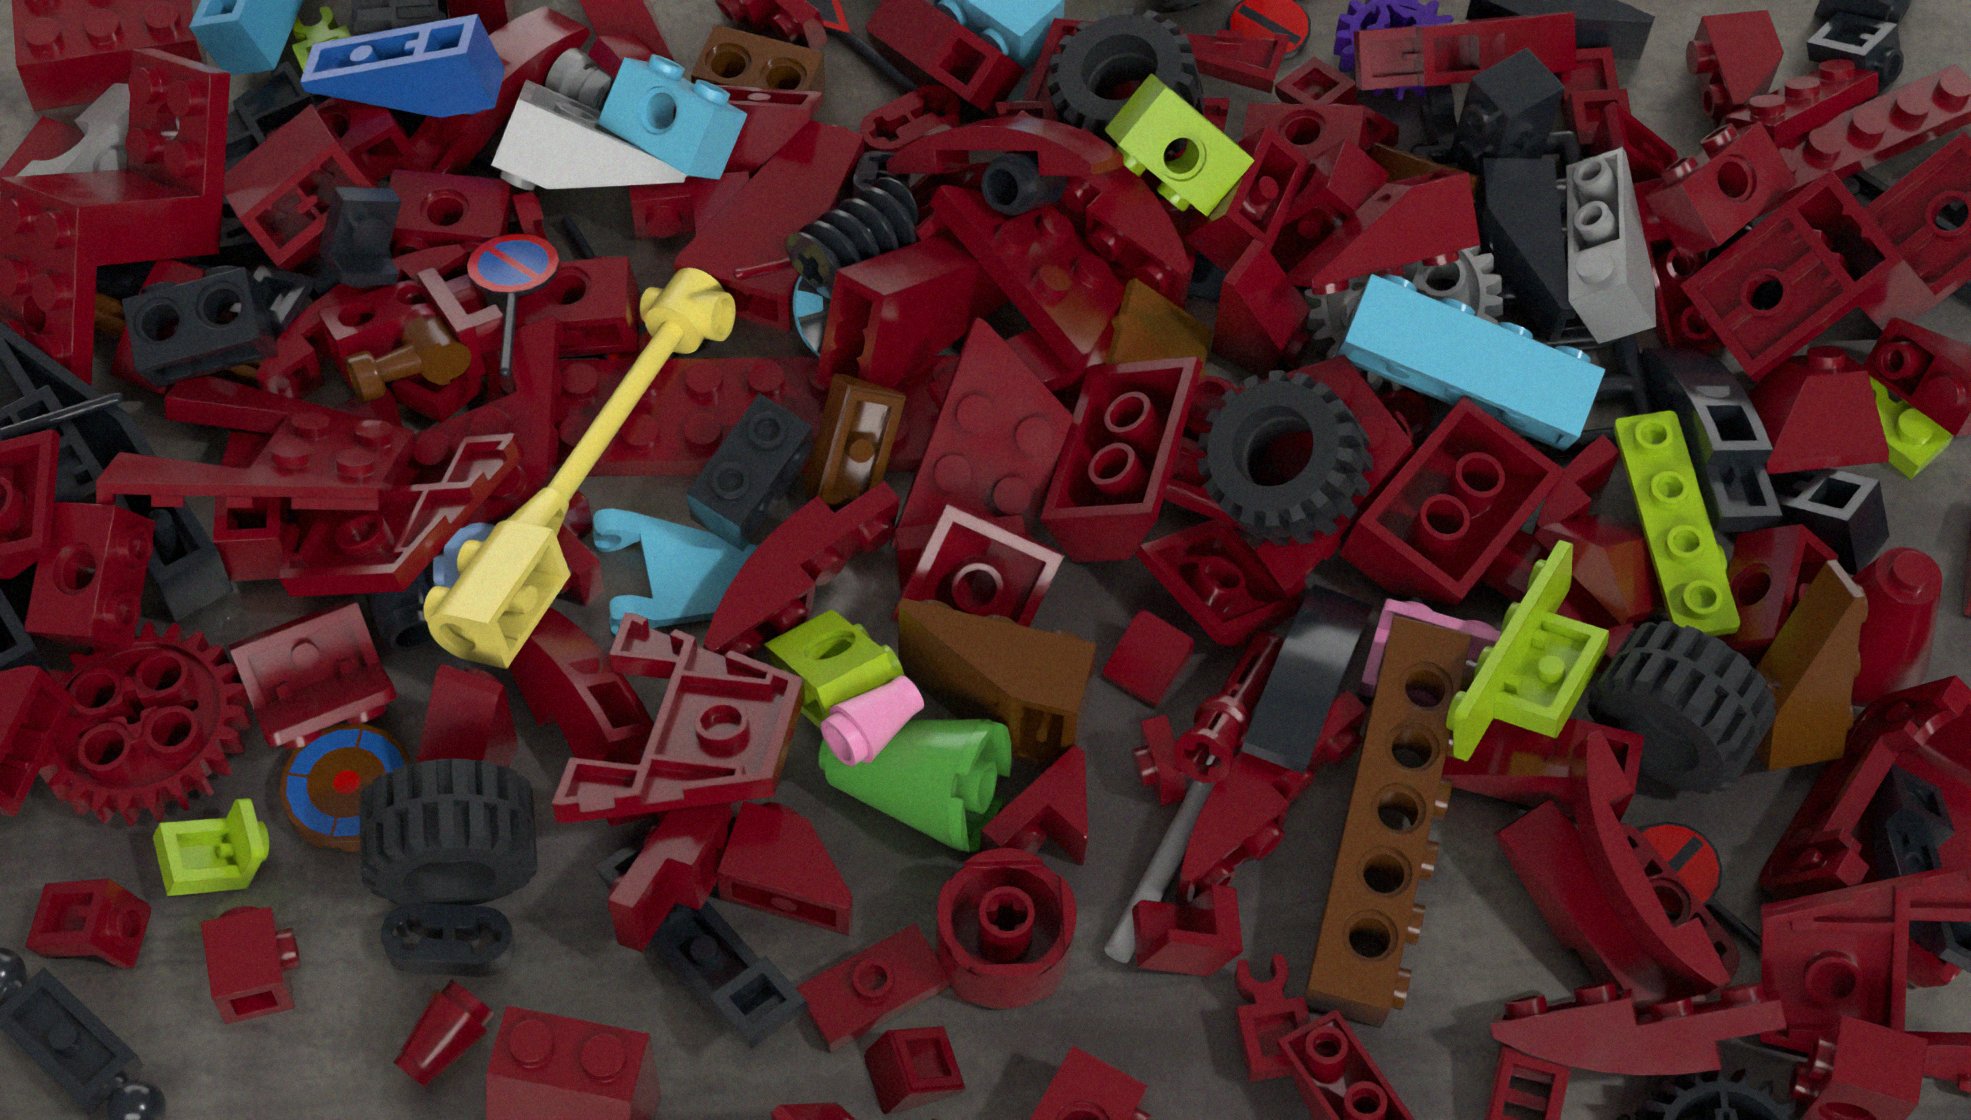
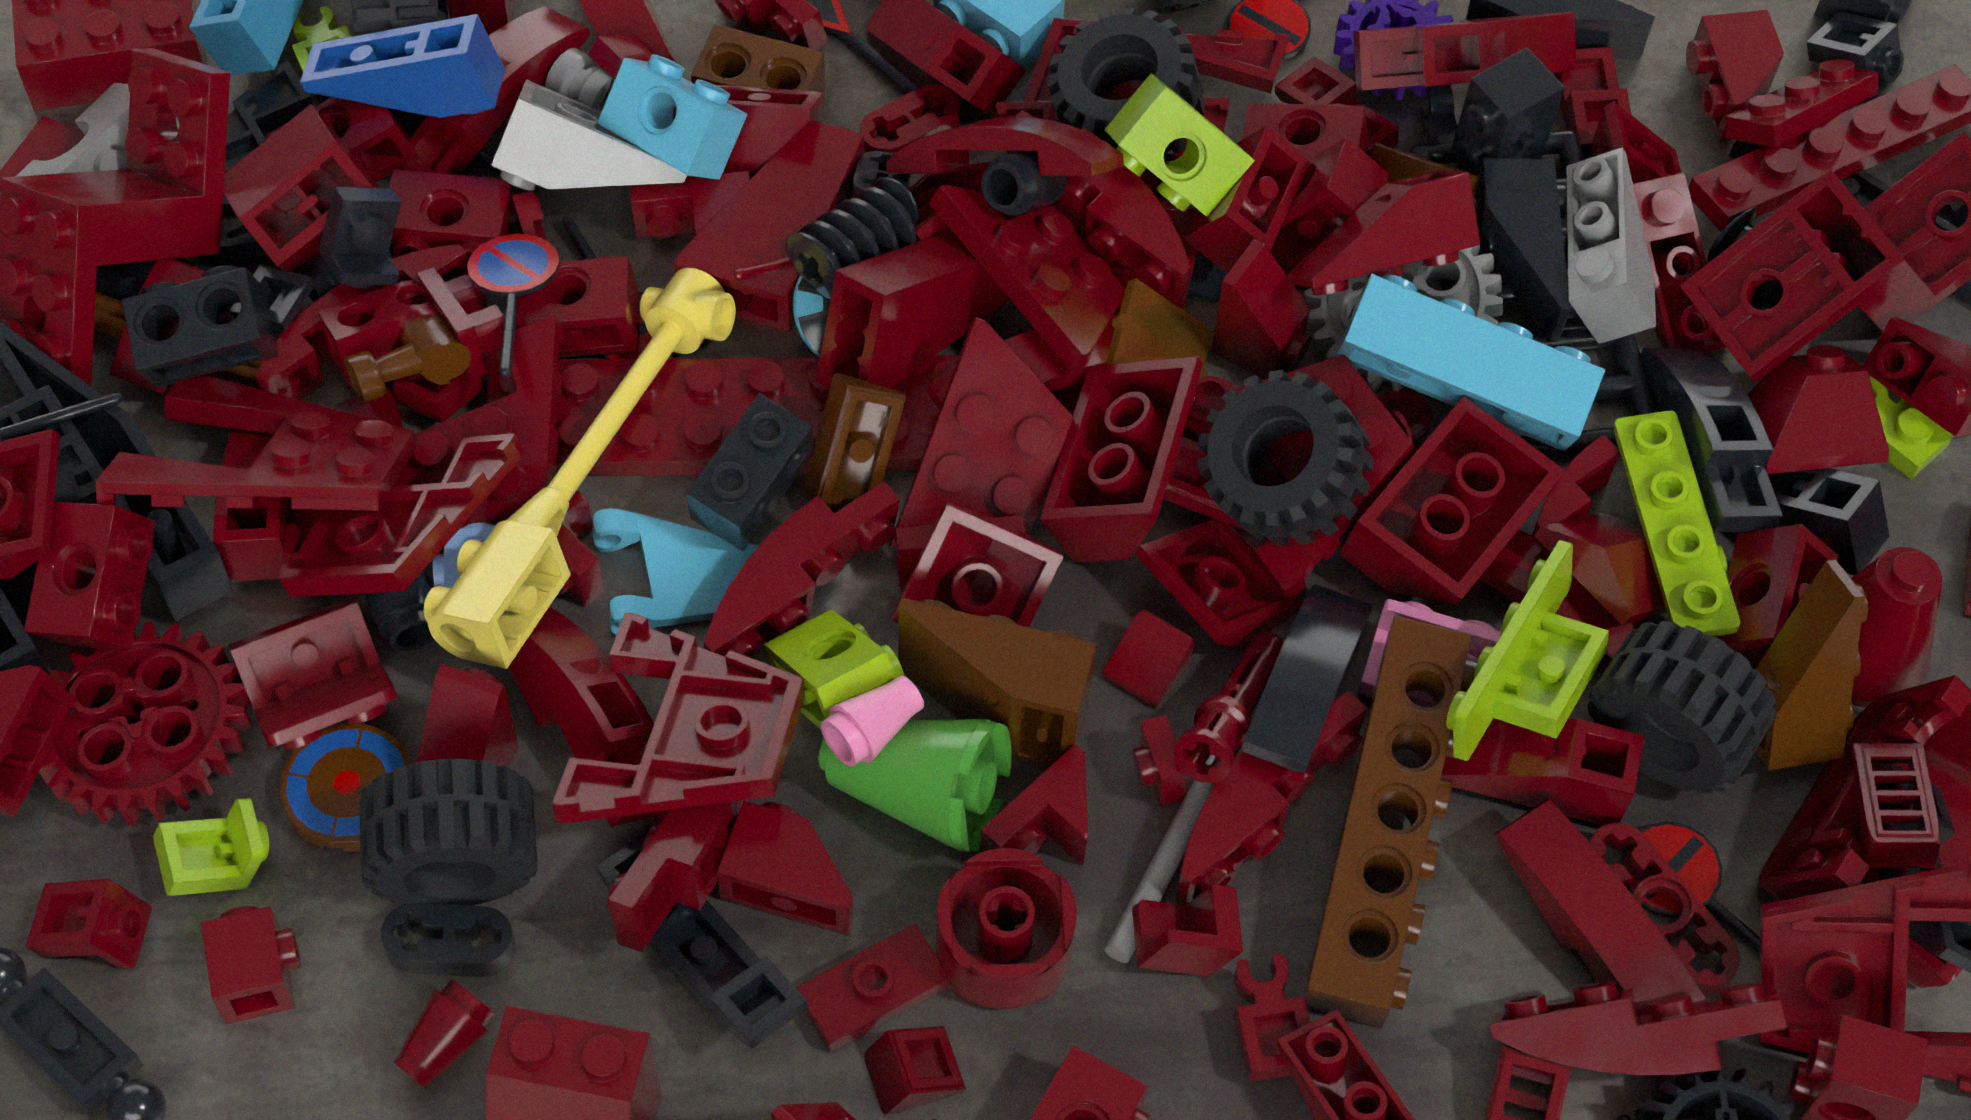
dark red slope [1571,729,1731,996] -> none
dark red brick [1645,121,1798,257] -> none
none -> dark red slope [1852,743,1941,868]

